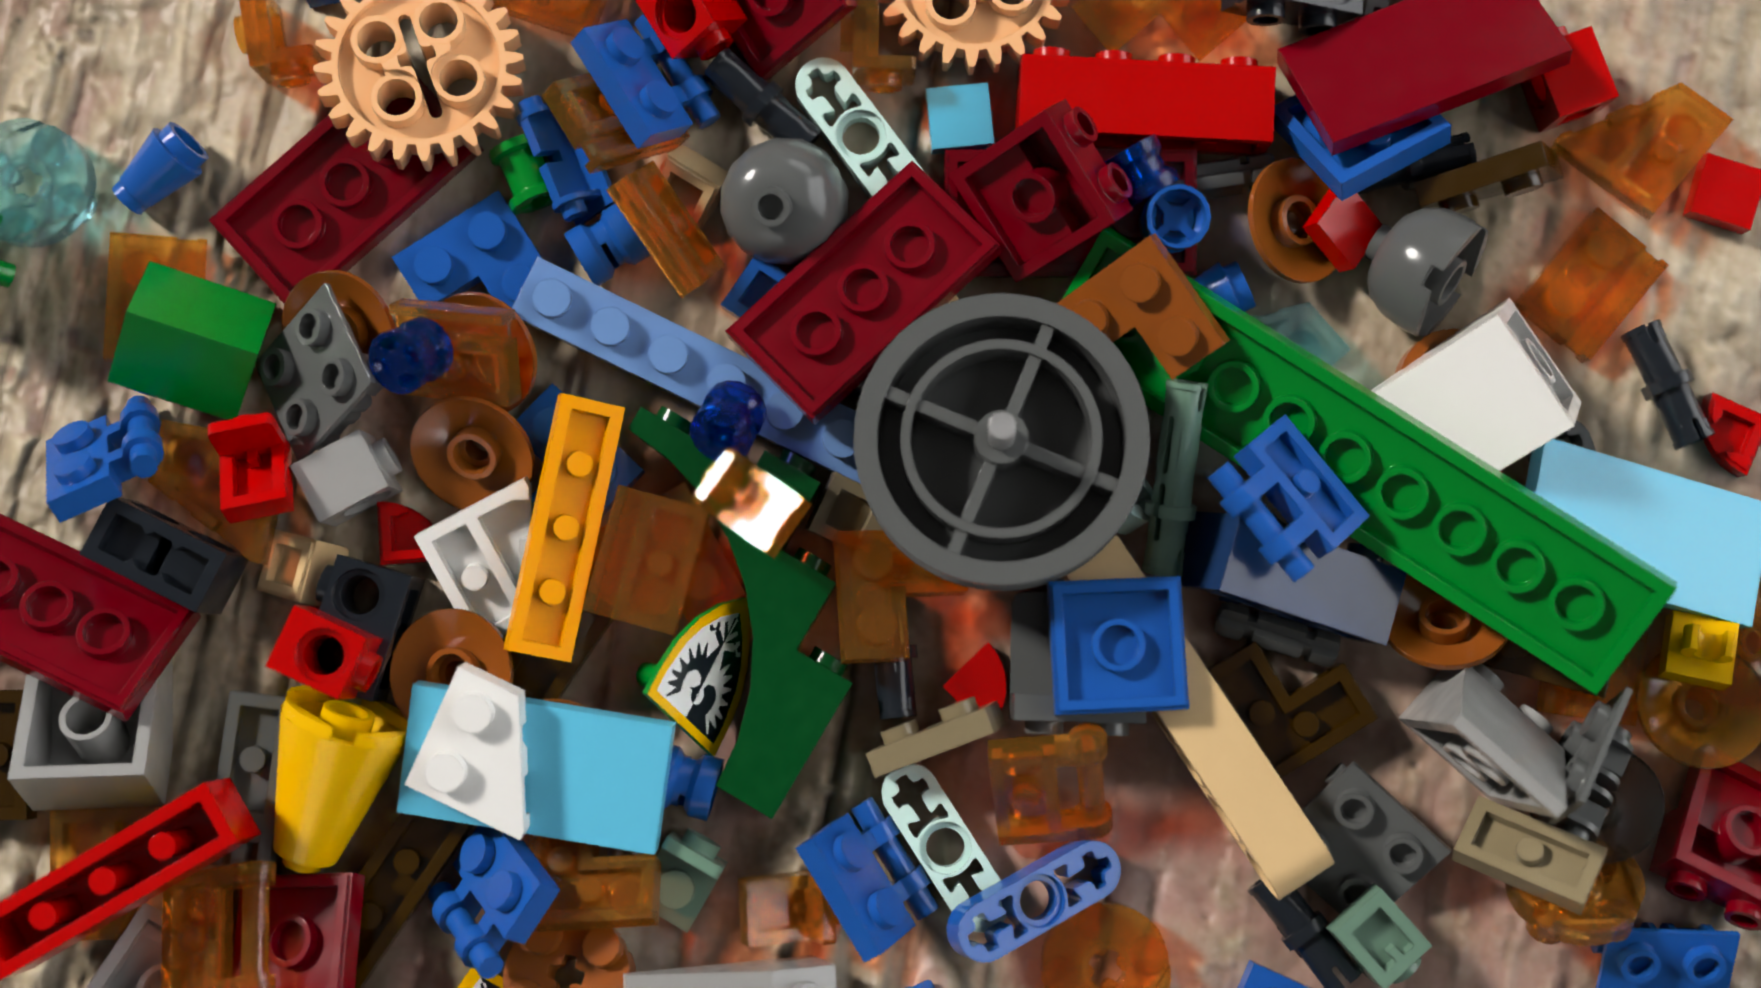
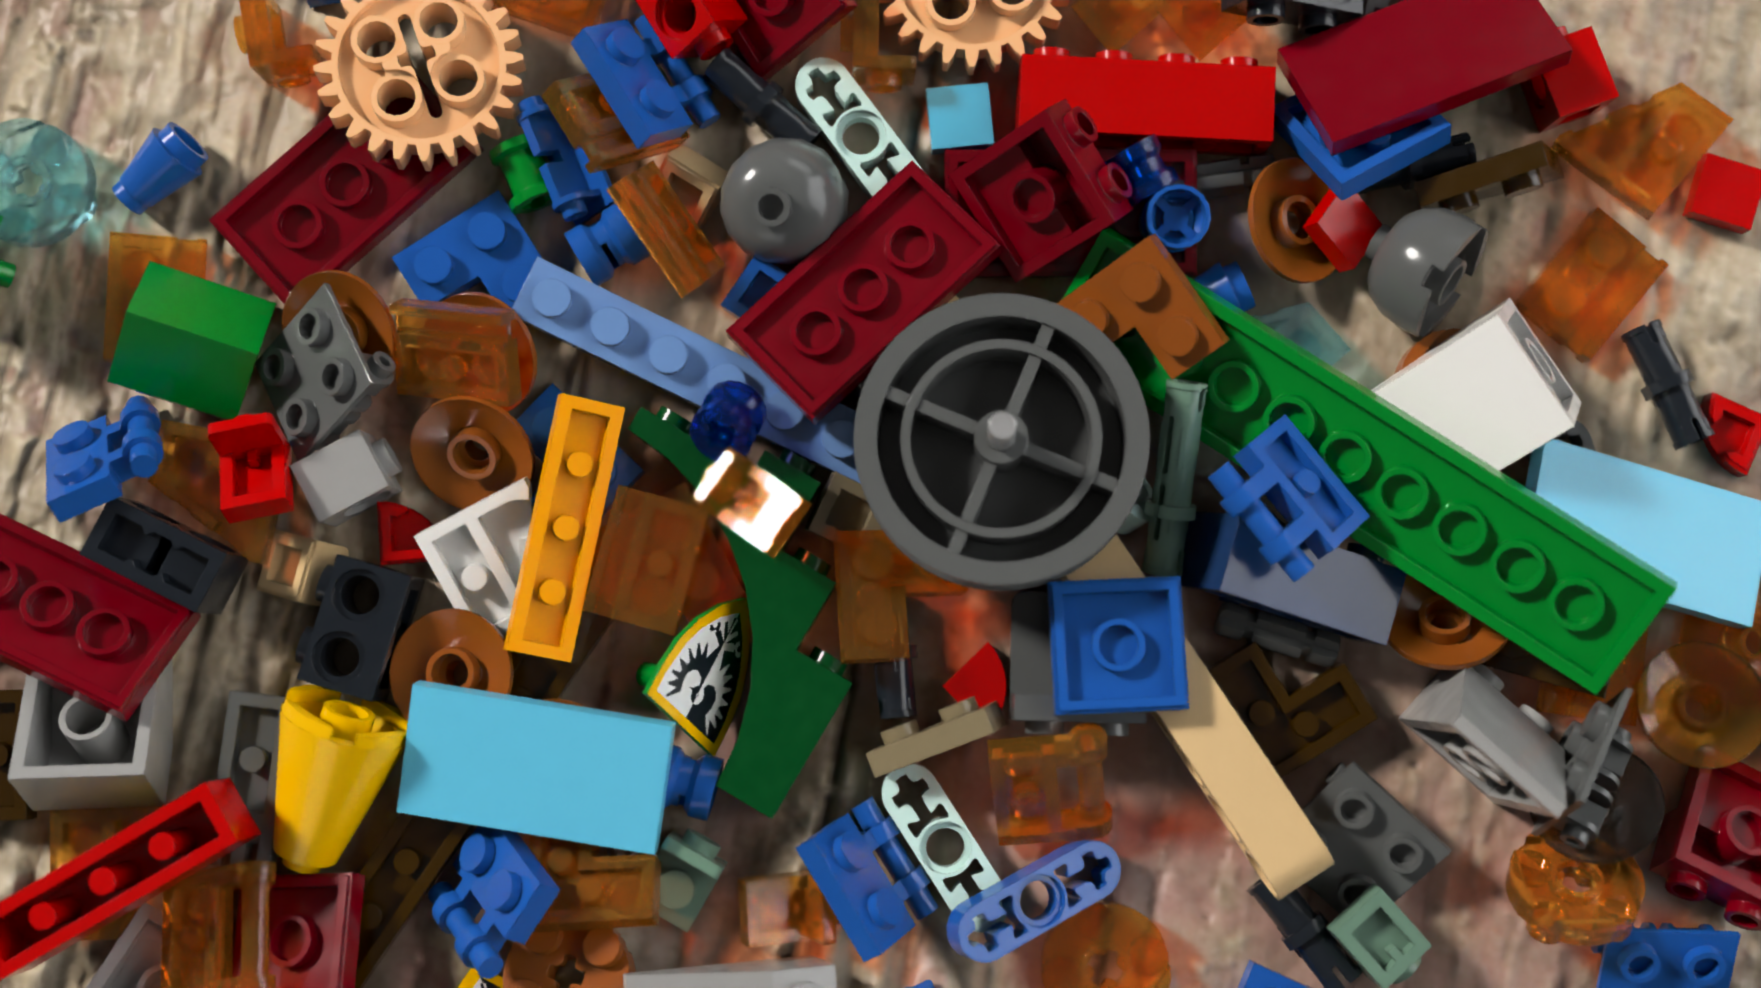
red brick [265,605,383,700] -> none
clear blue wheel [369,317,453,394] -> none
white wing [404,662,530,840] -> none
dark tan plate [1452,796,1608,915] -> none
yellow tile [1658,610,1739,691] -> none

